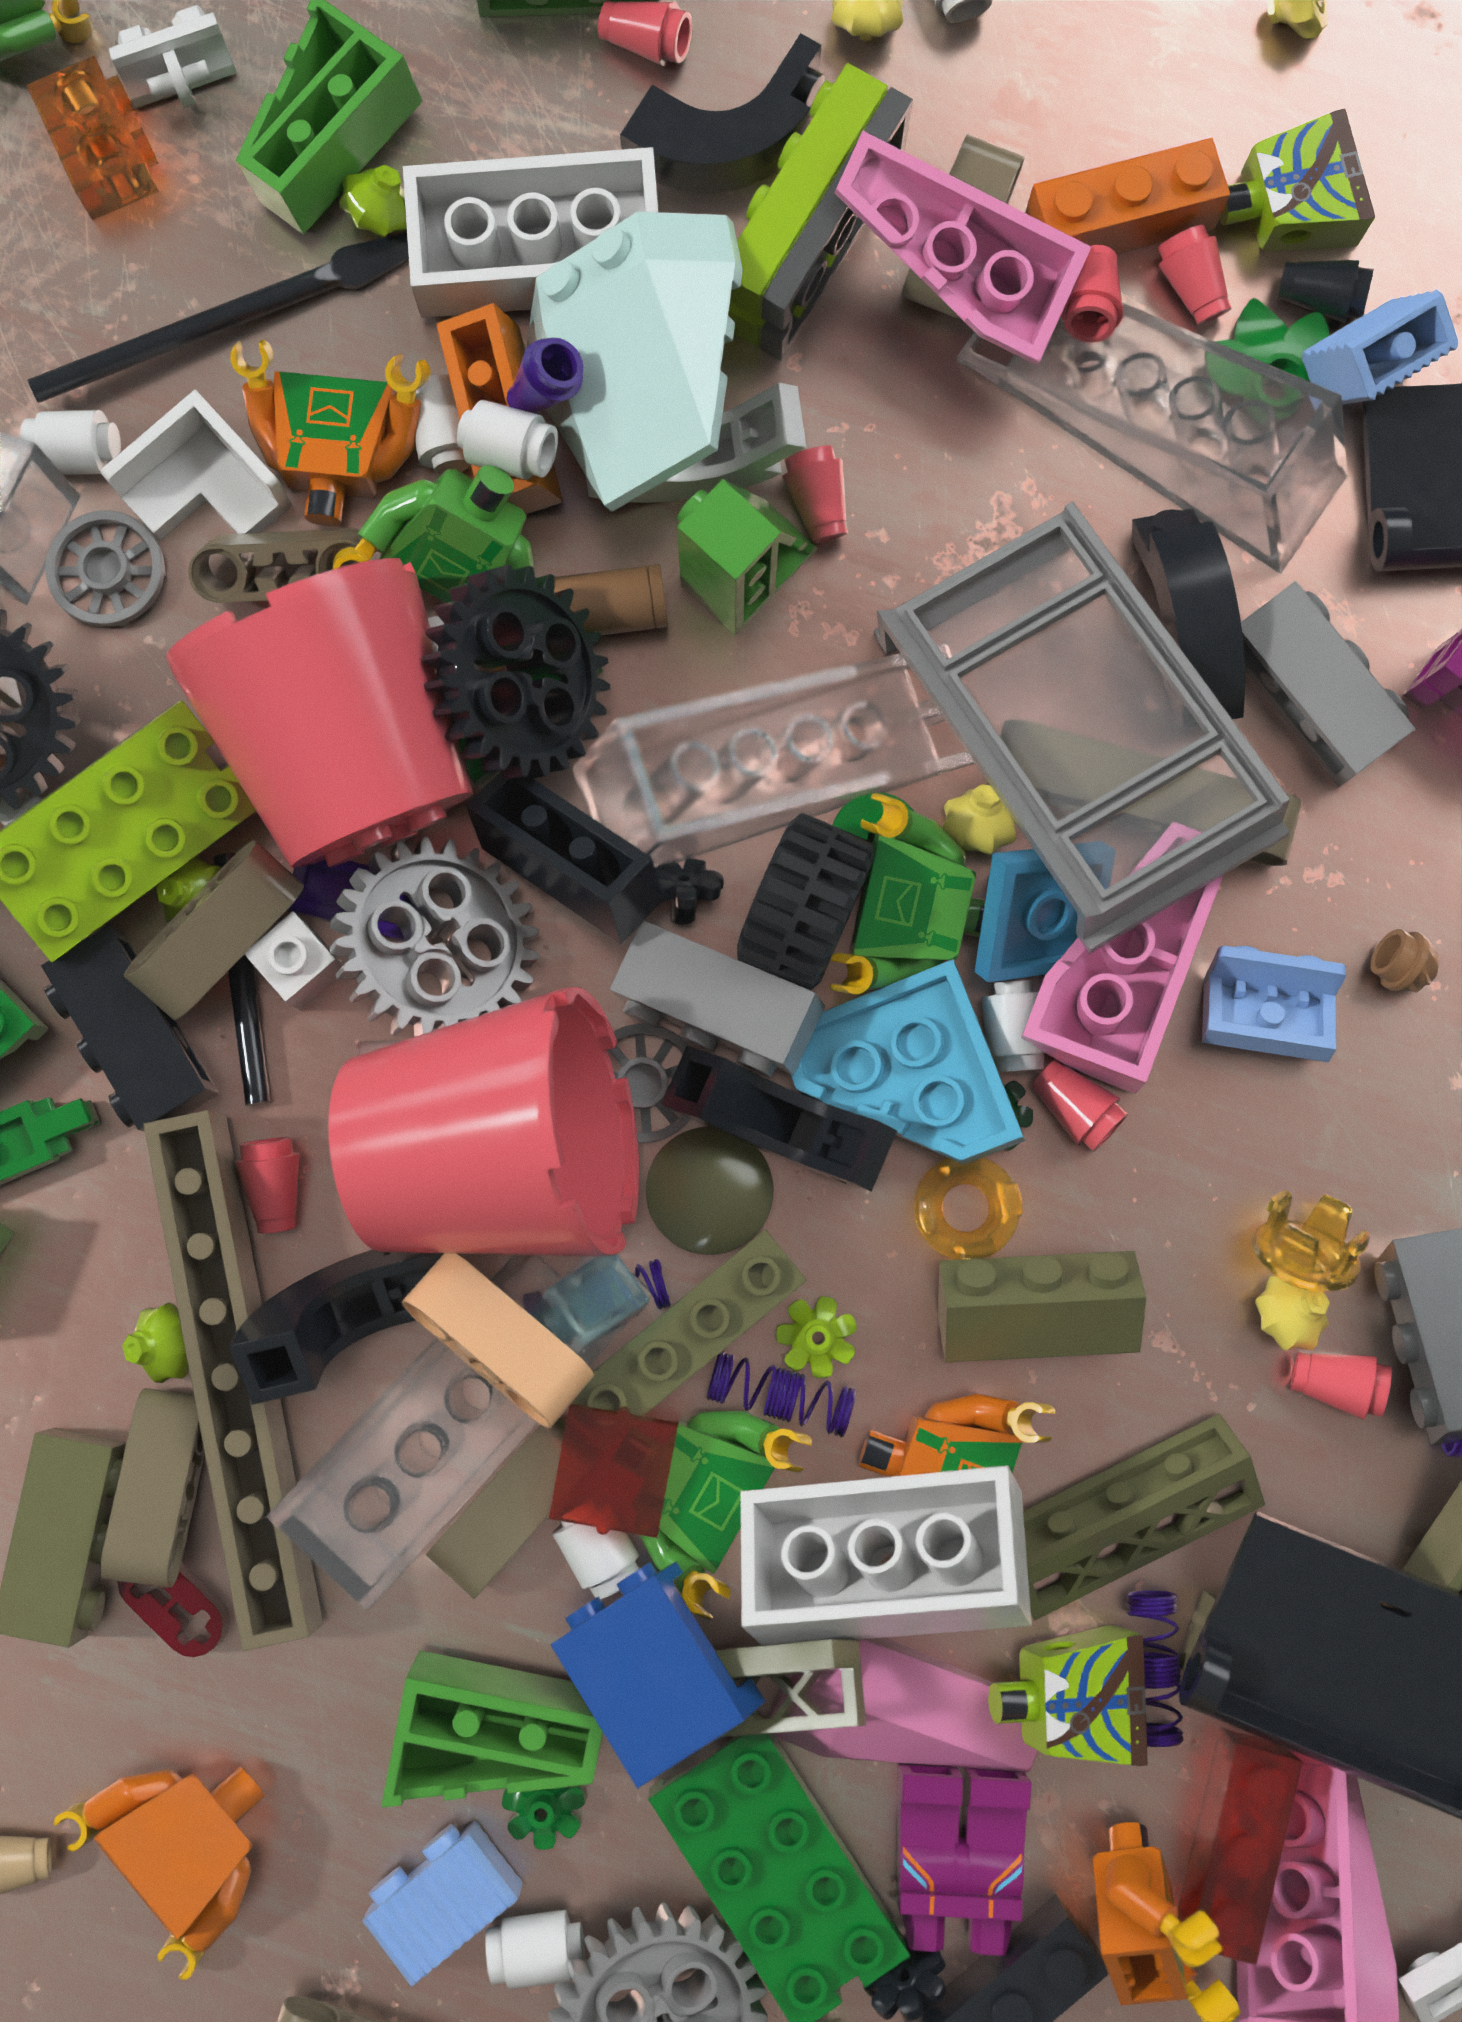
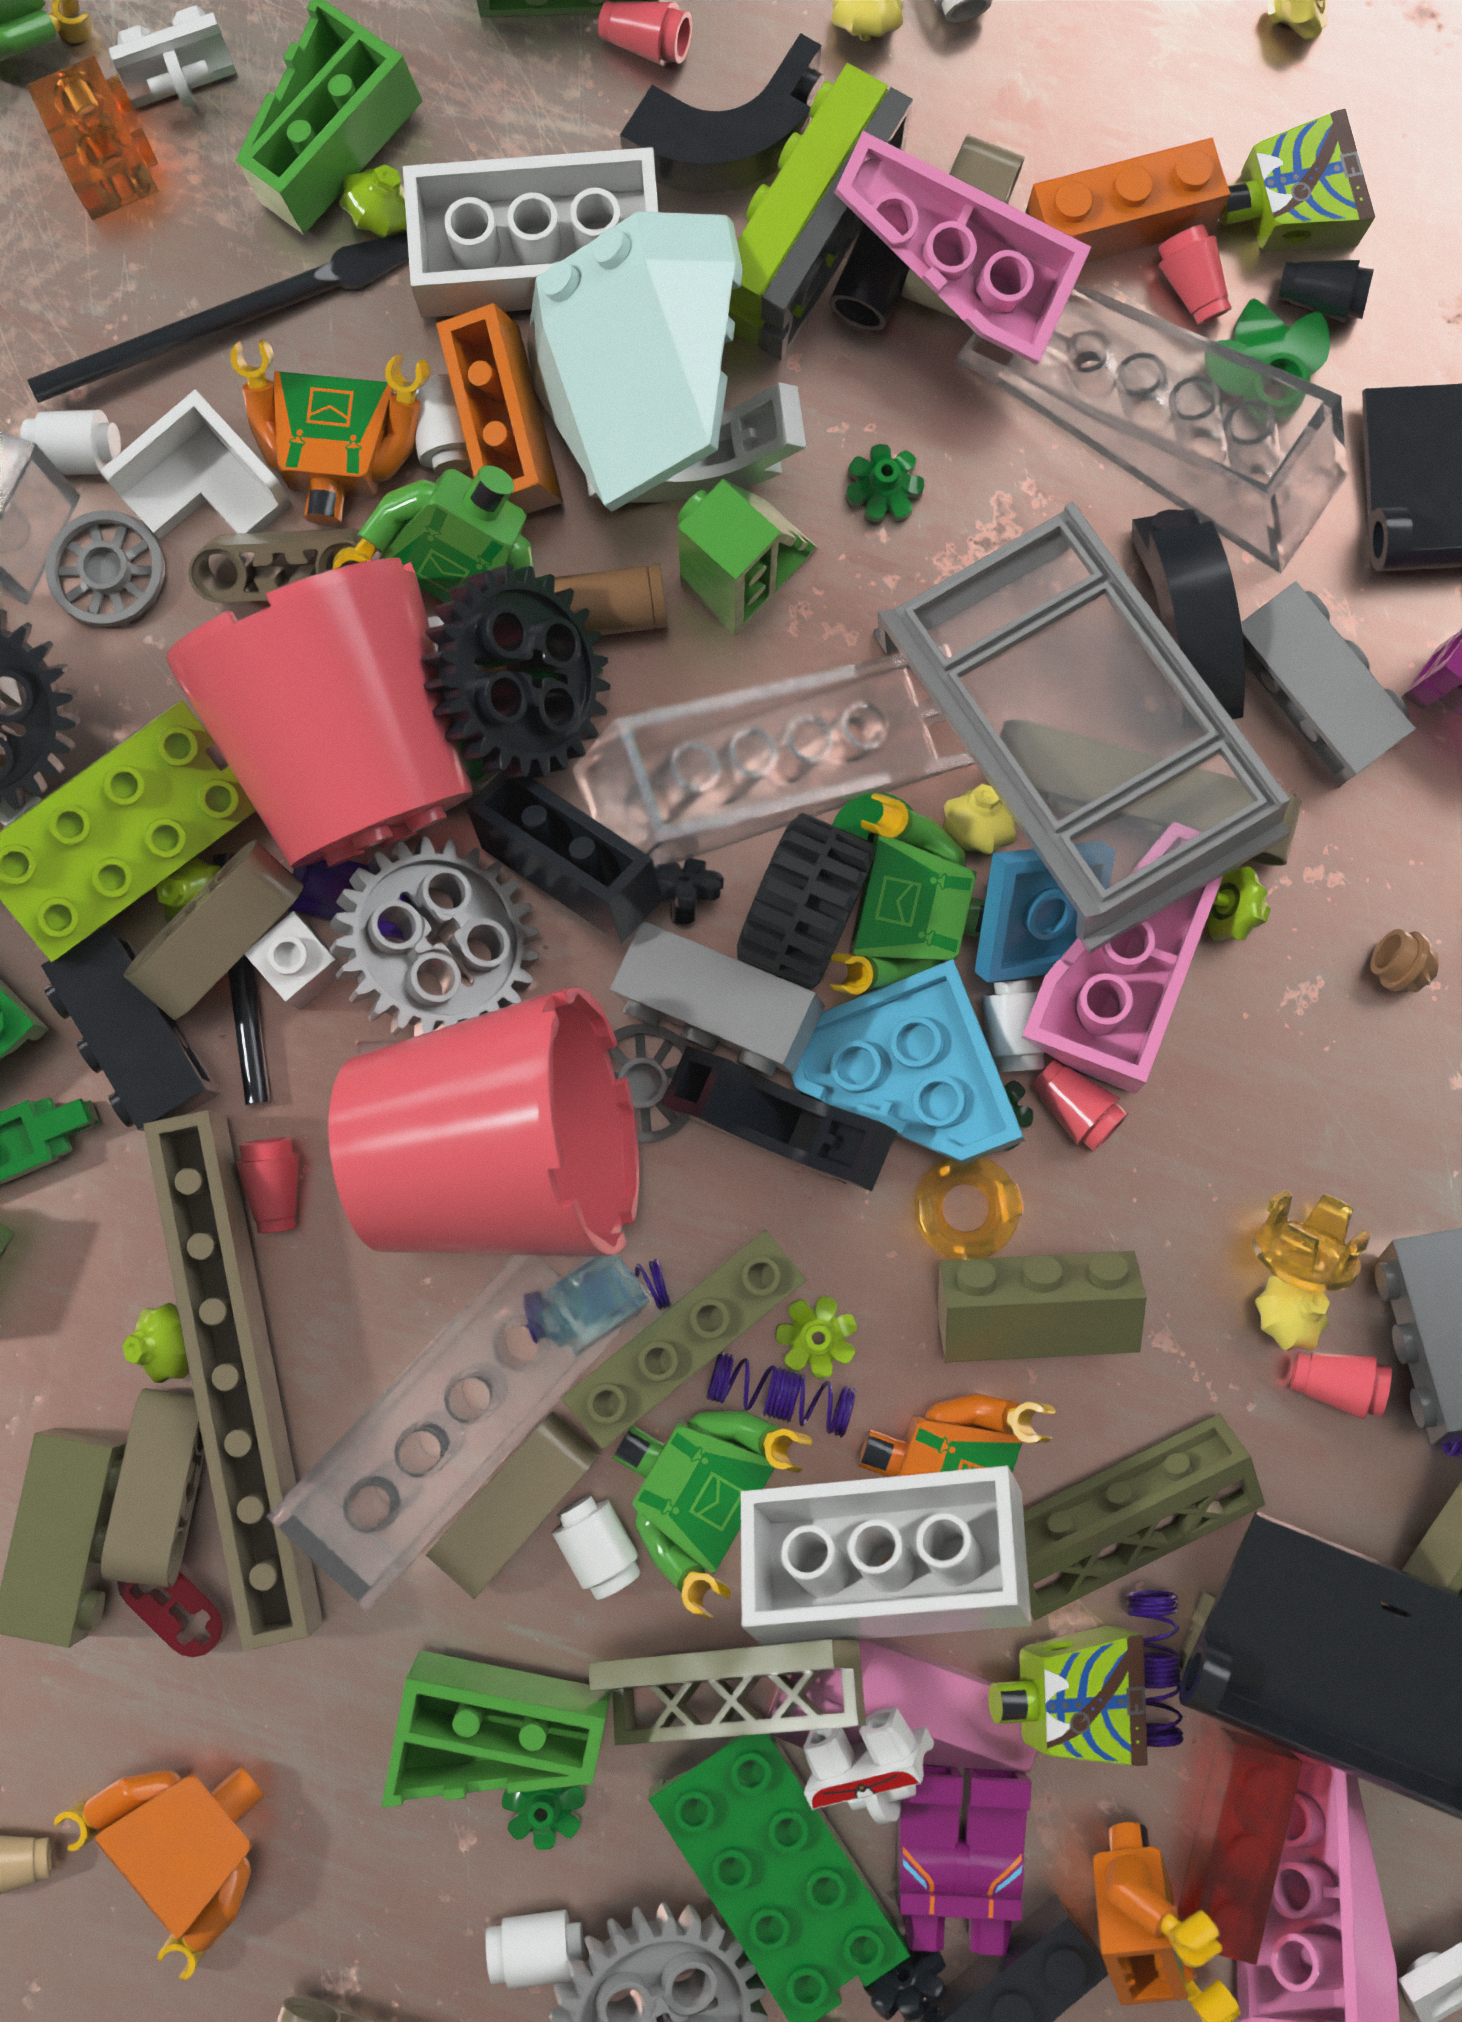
black arch [229,1250,444,1405] -> none
light blue brick [362,1820,523,1986] -> none
light nougat beam [402,1253,594,1428] -> none
white brick [457,400,558,480] -> none
dark purple cone [507,337,584,415] -> none
clear red piece [549,1403,678,1538] -> none
blue panel [550,1562,765,1789] -> none
olive dish [646,1126,774,1255] -> none
coral cone [782,445,848,544] -> none
coral cone [1061,245,1124,343] -> none
light blue bracket [1202,946,1346,1062] -> none
light blue brick [1302,289,1459,407] -> none
none -> white hips [803,1706,934,1825]
none -> black pin [829,223,910,330]
none -> green plant [846,444,924,523]
none -> lime piece [1206,866,1271,941]

